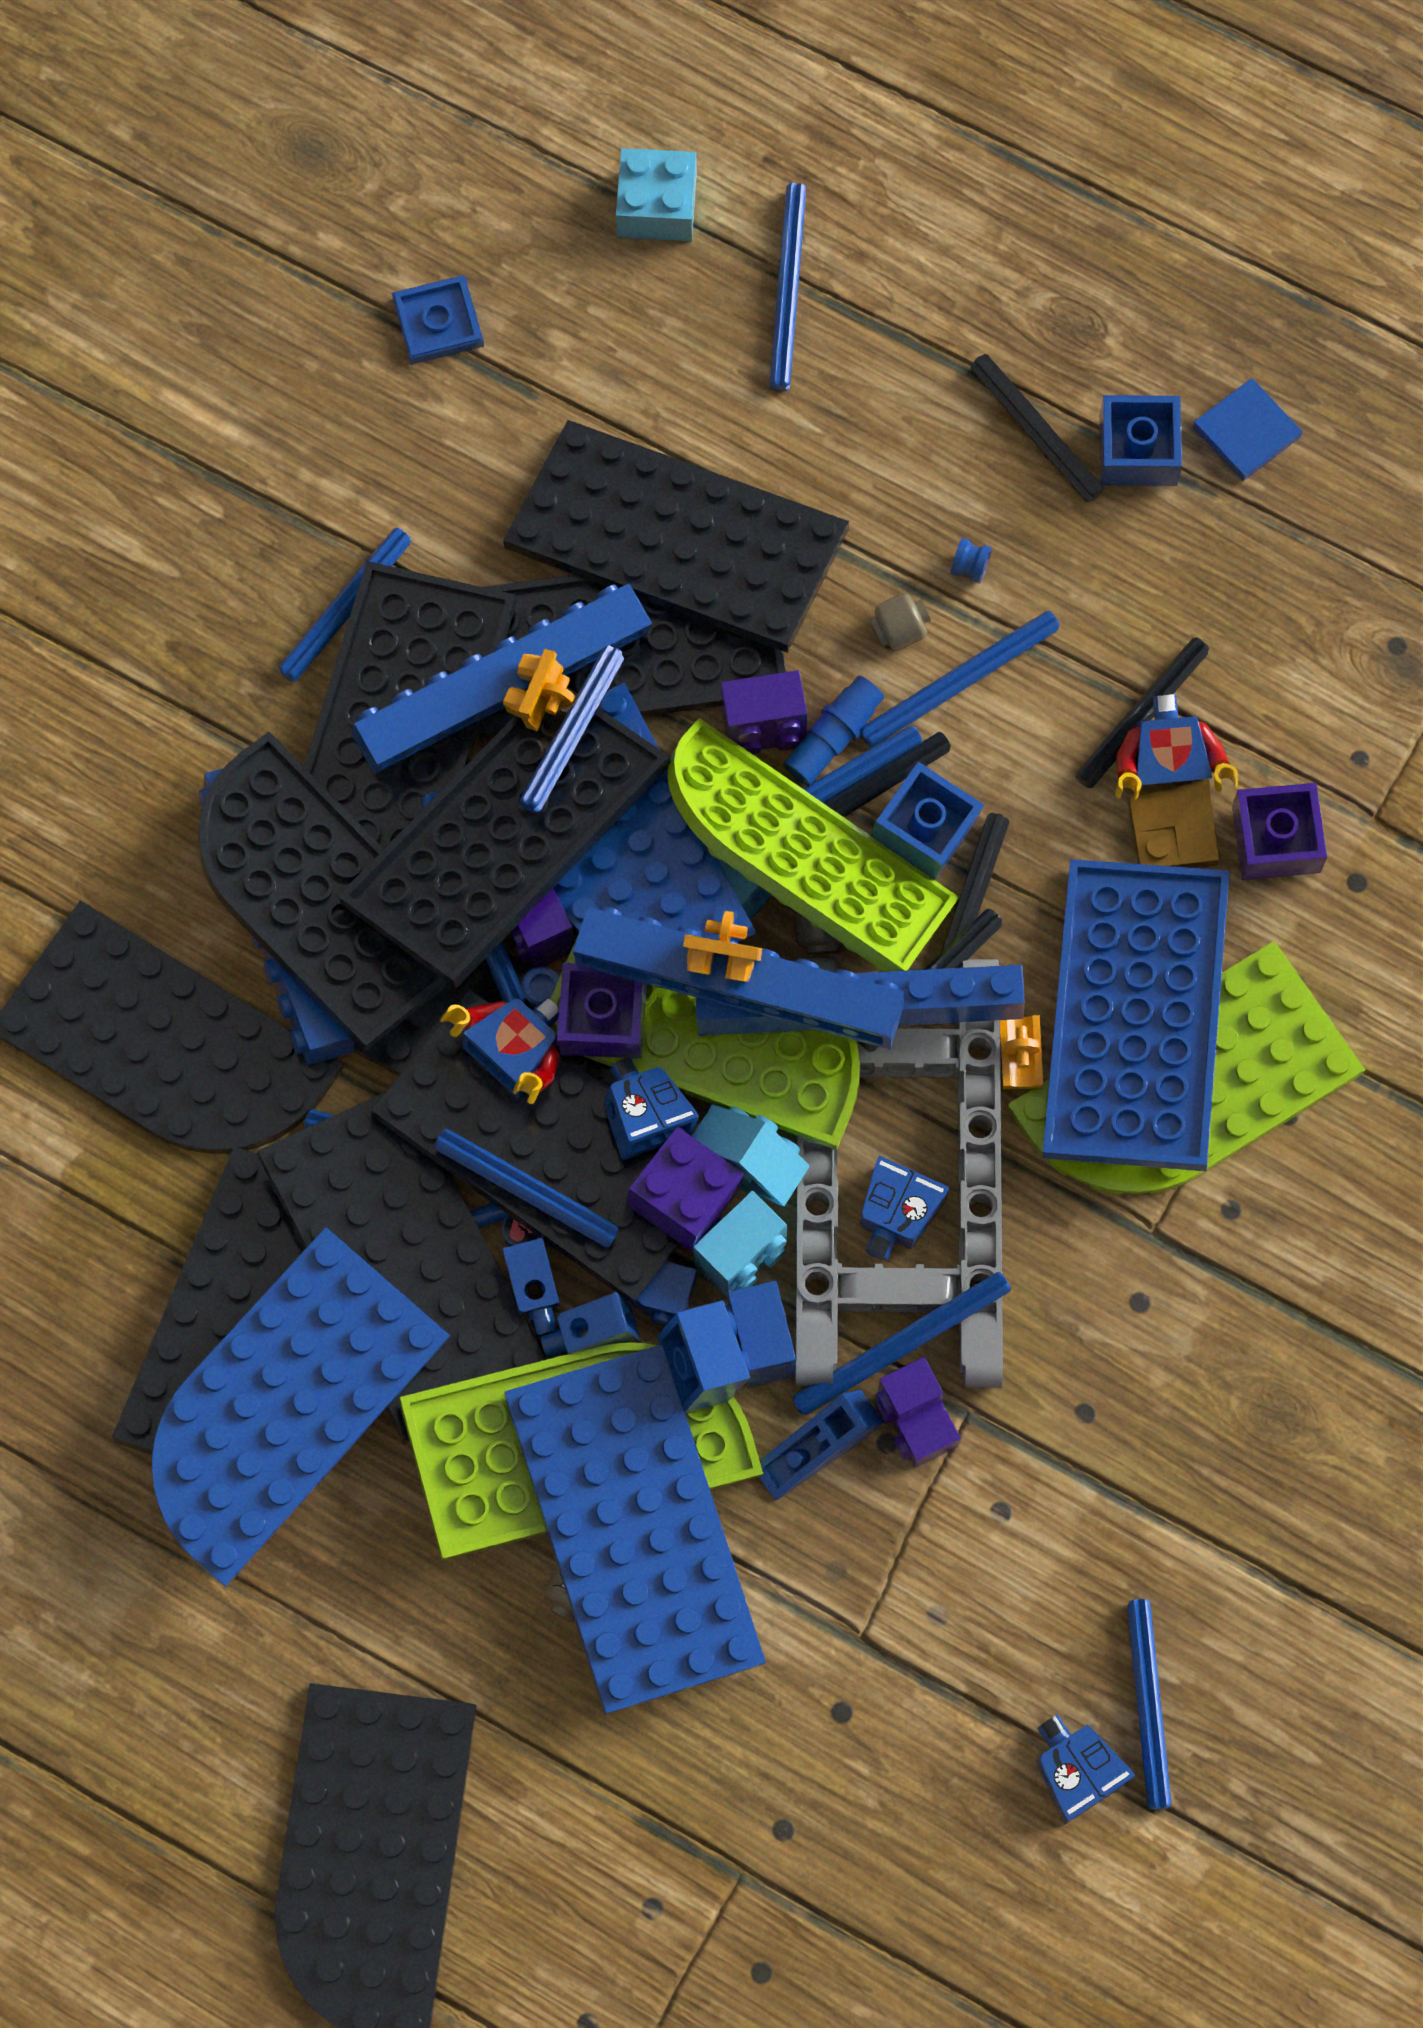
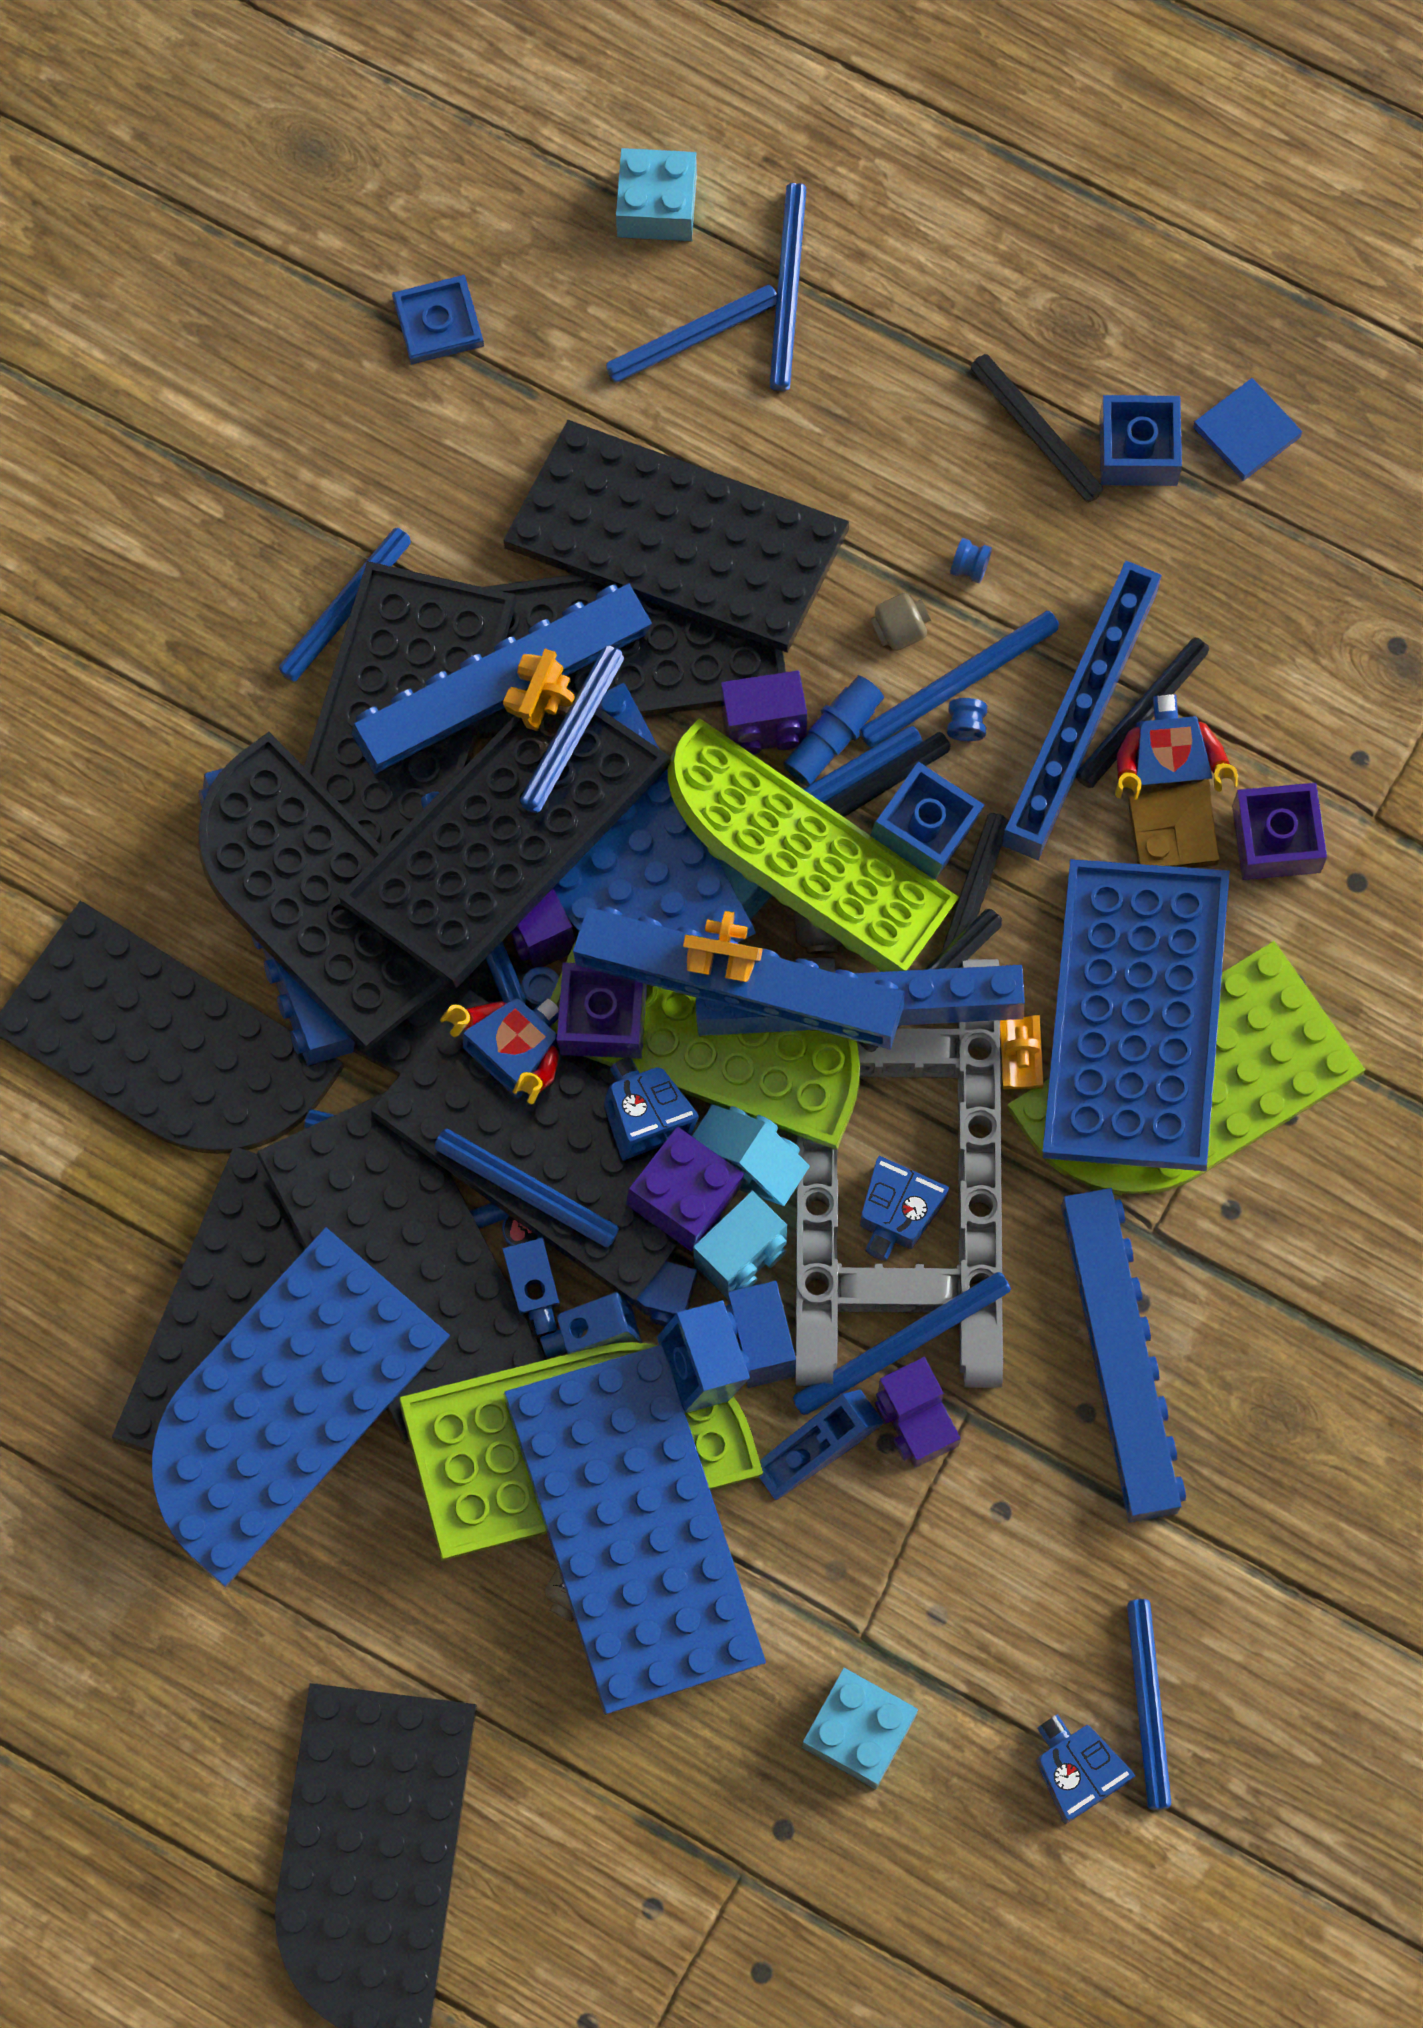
none -> blue axle [606,285,777,383]
none -> medium azure brick [802,1668,918,1789]
none -> blue wheel [947,698,988,741]
none -> blue brick [1002,560,1162,861]
none -> blue brick [1061,1188,1186,1523]

